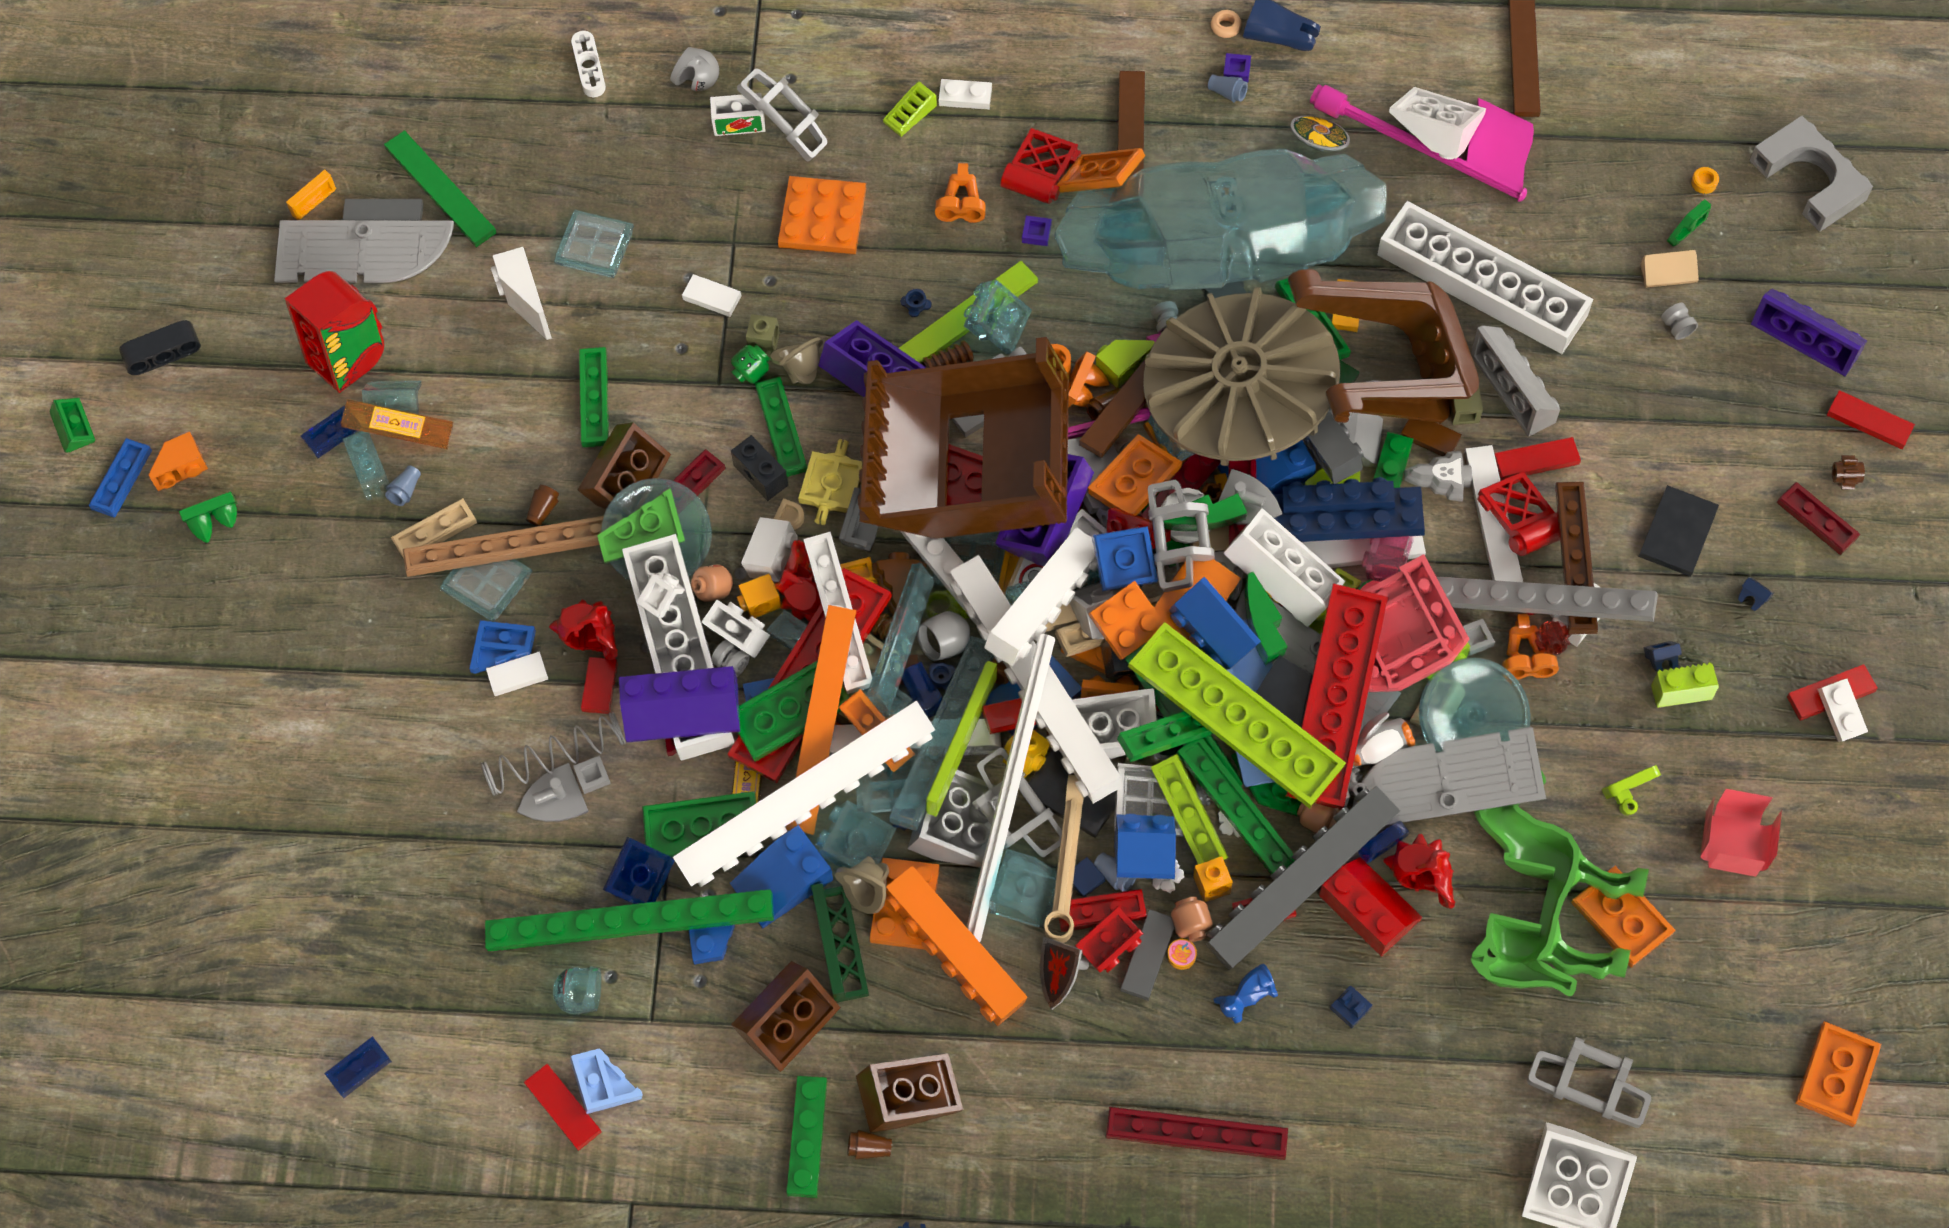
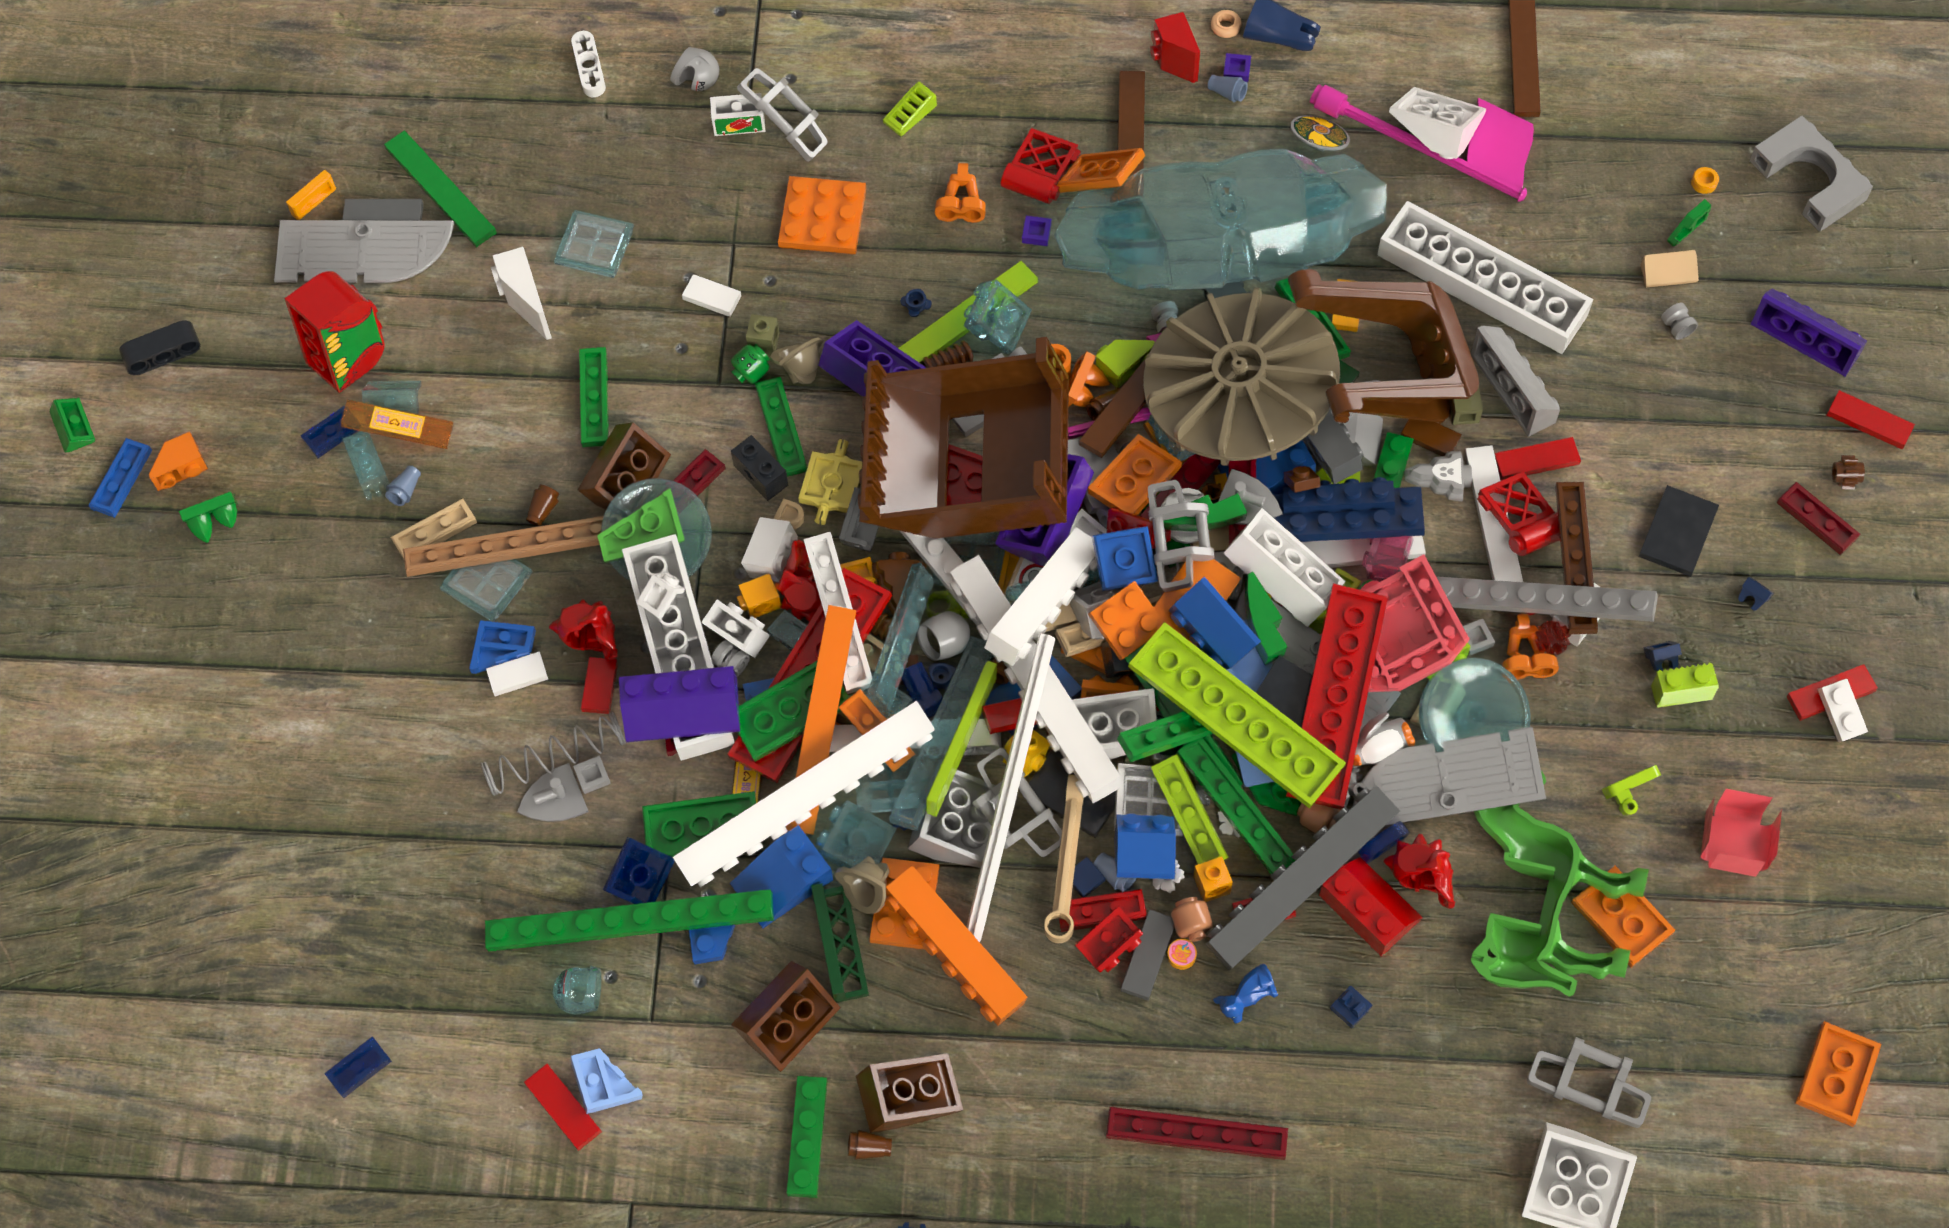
nougat head [691,564,733,602] -> none
white plate [939,79,992,110] -> none
clear light blue slope [989,849,1057,929] -> none
shield [1040,937,1089,1010] -> none
none -> red slope [1150,12,1200,83]
none -> reddish brown plate [1284,466,1320,493]

